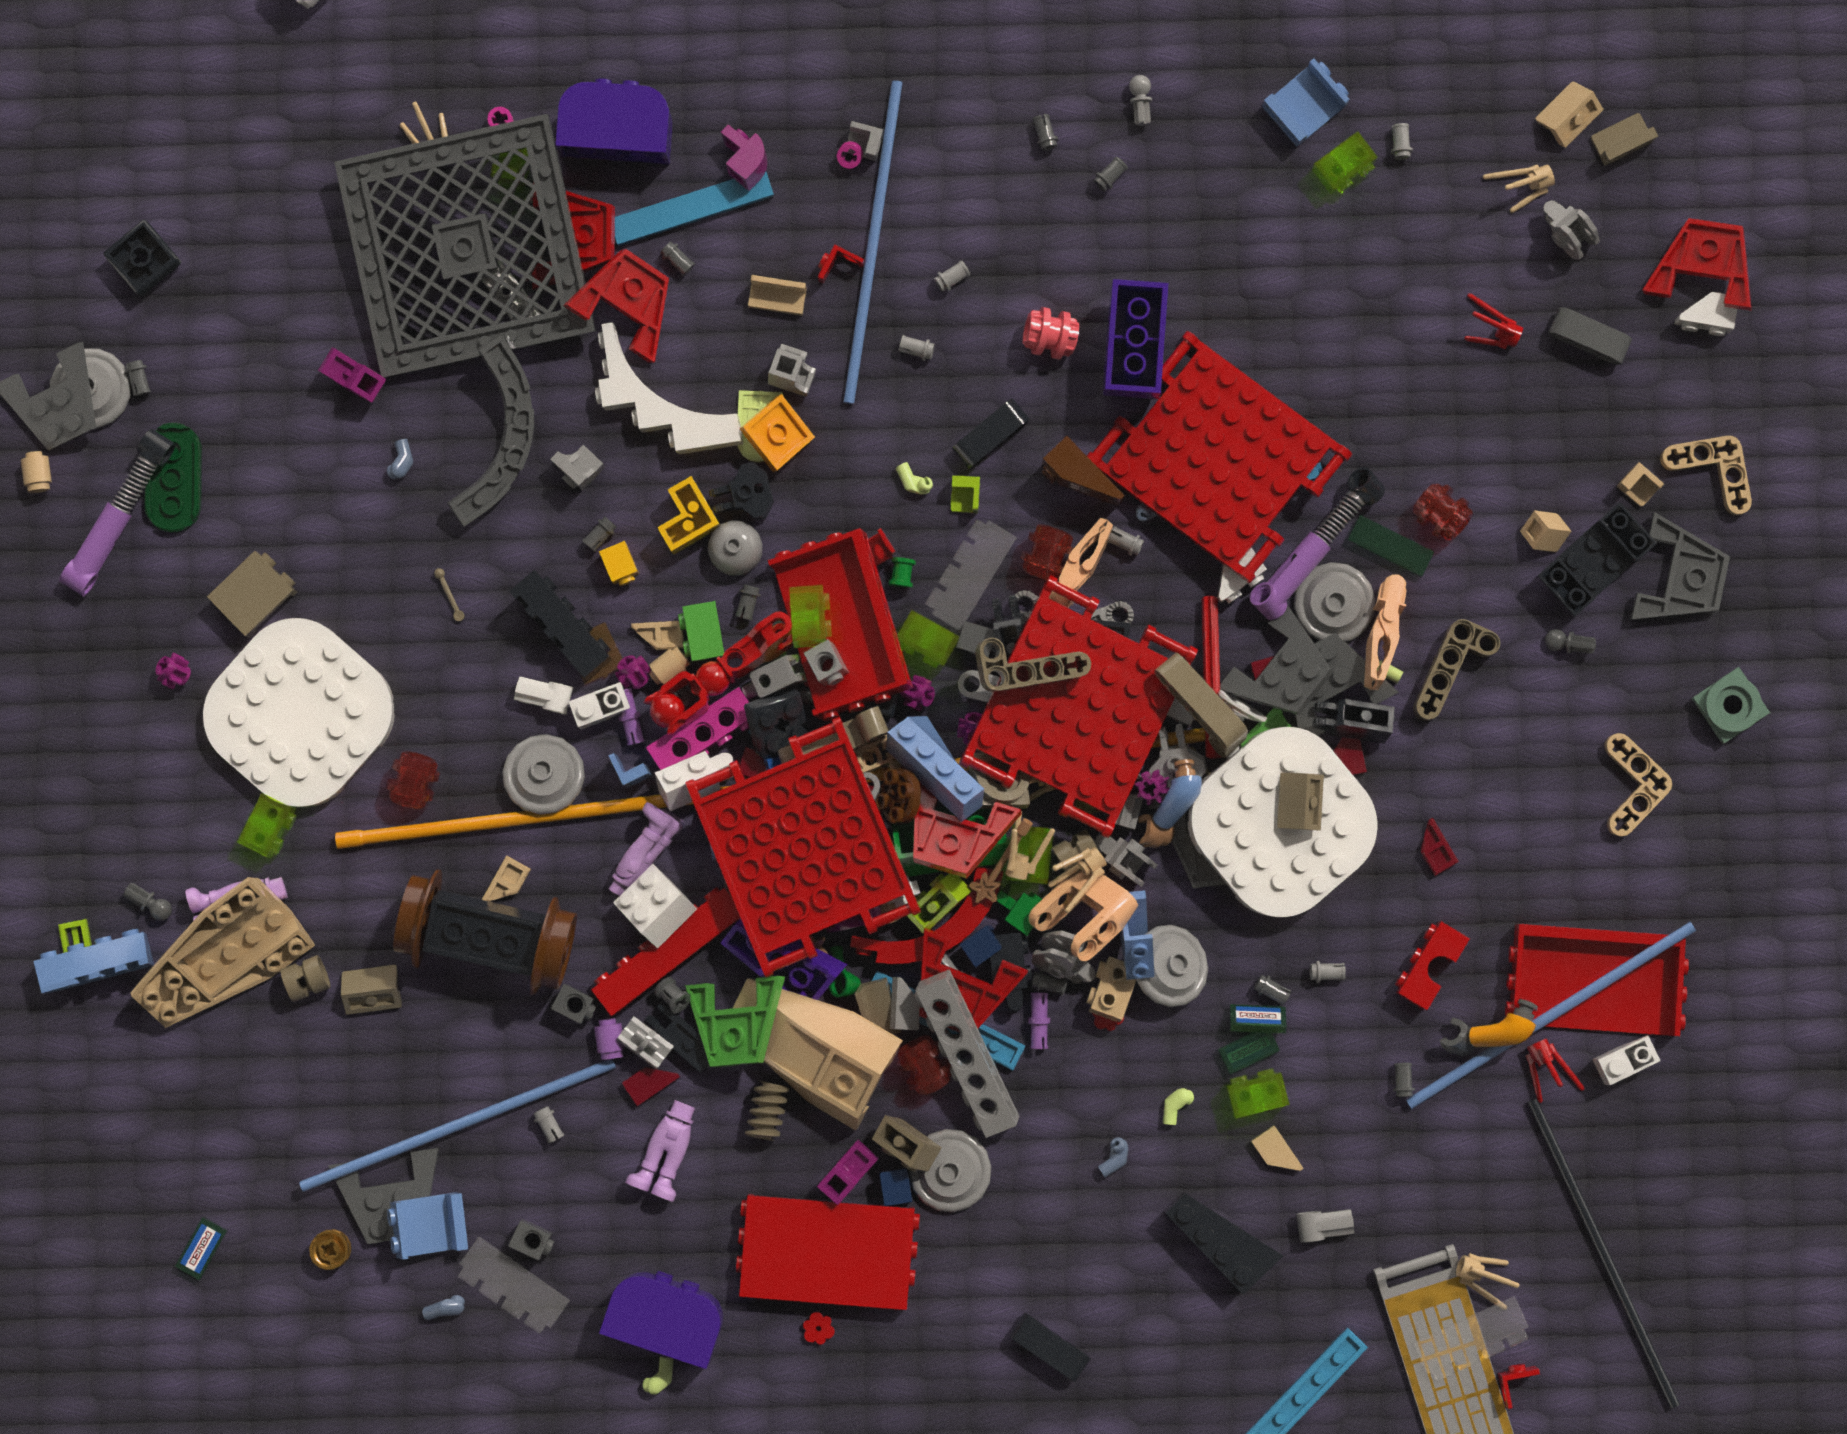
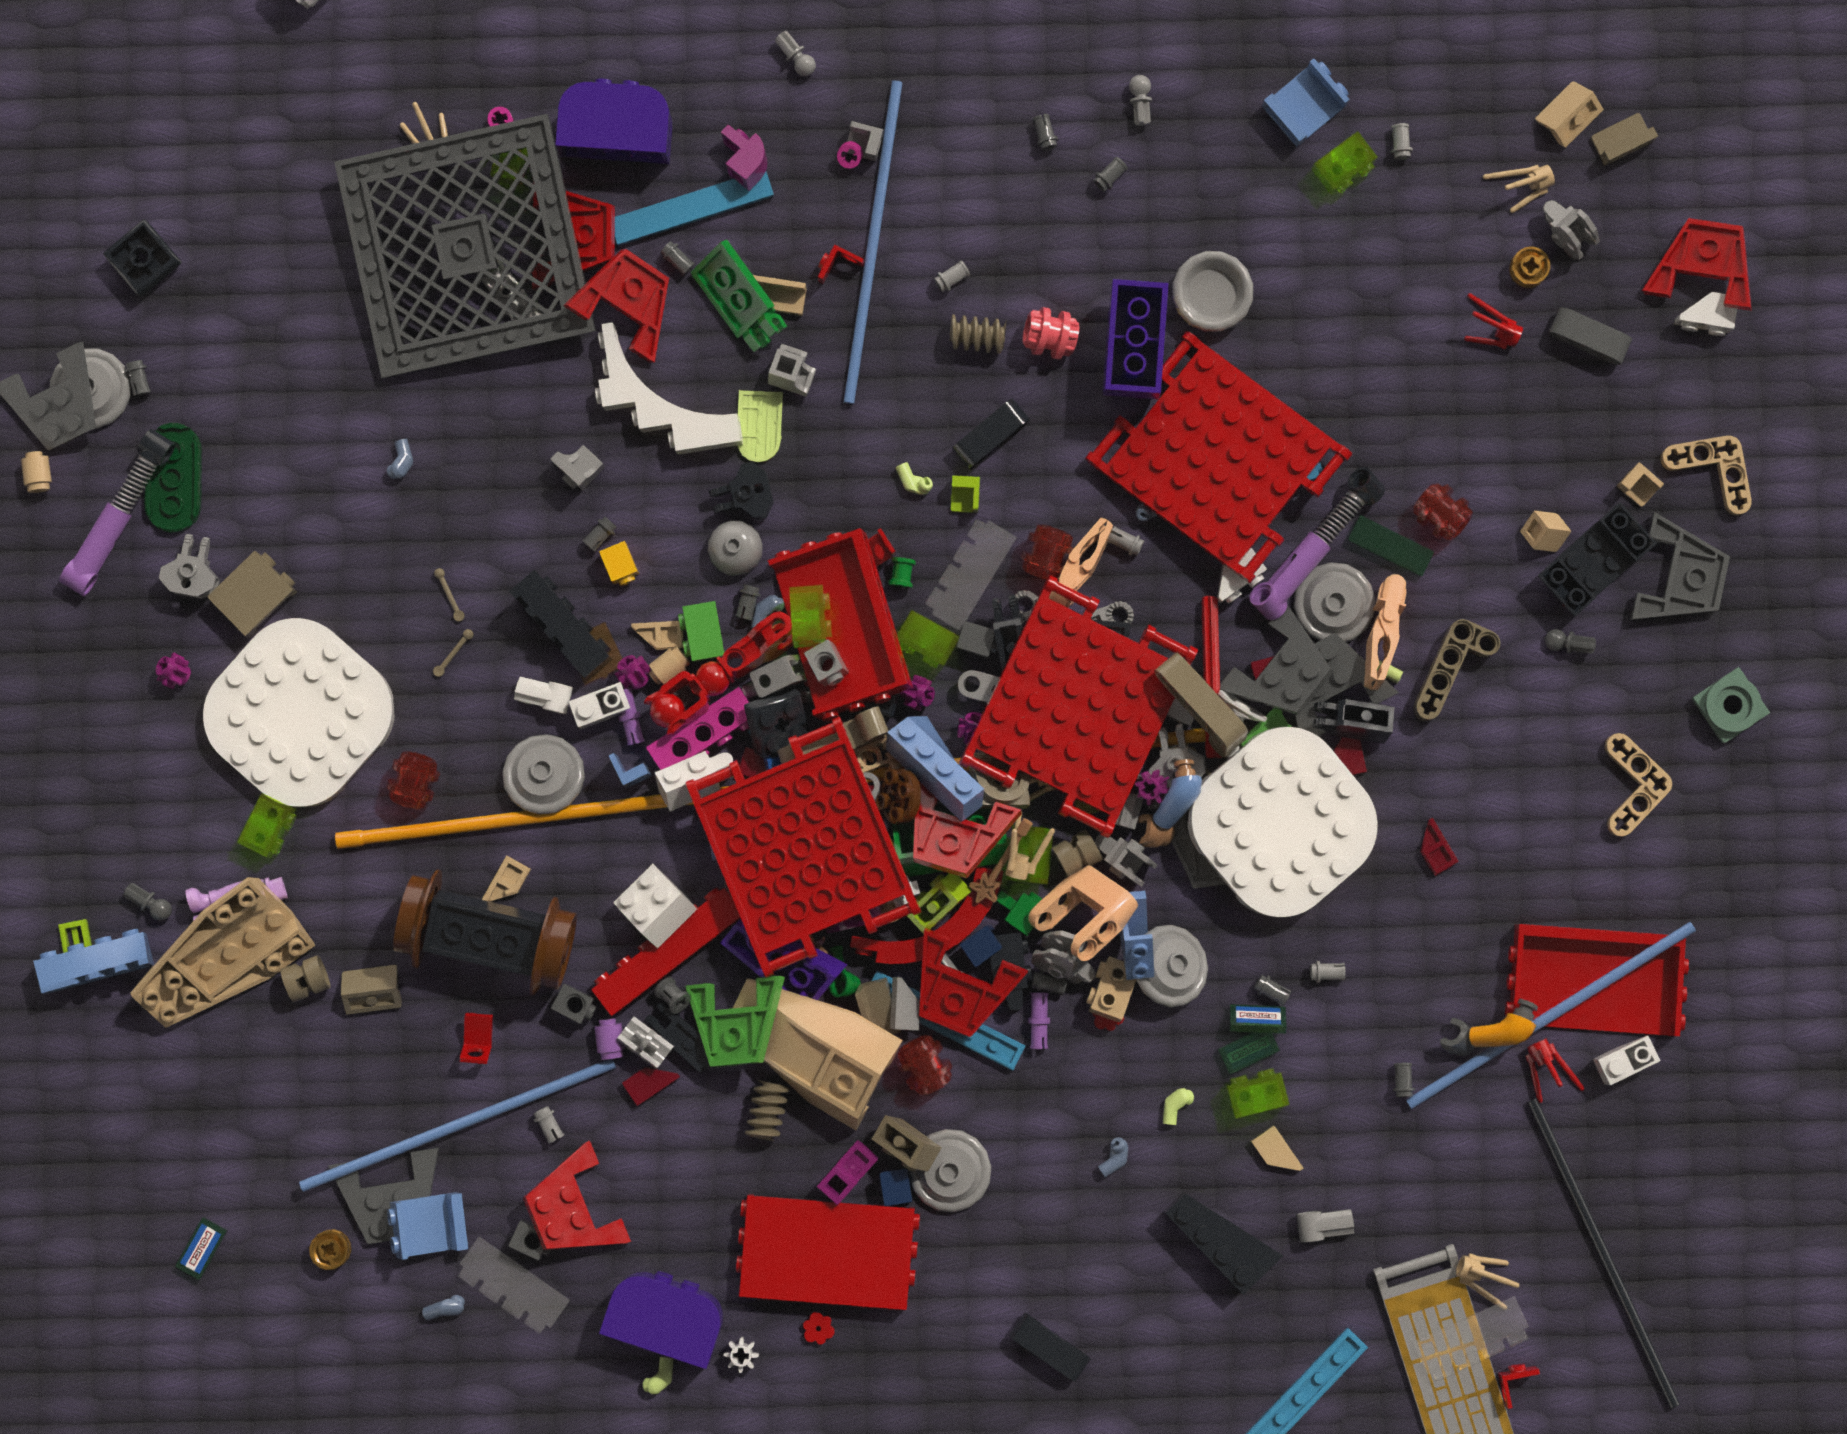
magenta brick [318,347,386,402] -> none
dark grey plate [447,334,534,526] -> none
lavender piece [609,802,684,895] -> none
lavender piece [625,1100,695,1202] -> none
yellow brick [657,476,720,555] -> none
light orange plate [739,394,815,472] -> none
light grey pin [899,335,935,361] -> none
light grey brick [915,969,1020,1138] -> none
dark tan beam [975,638,1091,692] -> none
reddish brown slope [1041,436,1124,506] -> none
tan plant [1048,847,1107,913] -> none
dark tan panel [1277,772,1324,831] -> none
red arch [1395,921,1470,1010] -> none
none -> light grey hinge [159,534,220,599]
none -> dark tan hinge [433,629,474,677]
none -> red bracket [460,1013,493,1064]
none -> red wing [523,1141,631,1250]
none -> green tile [690,240,787,352]
none -> white gear [724,1337,759,1373]
none -> sand blue arm [751,595,785,628]
none -> light grey axle [775,31,816,76]
none -> dark tan piece [949,314,1007,354]
none -> light grey piece [1172,251,1253,332]
none -> pearl gold wheel [1509,247,1550,288]

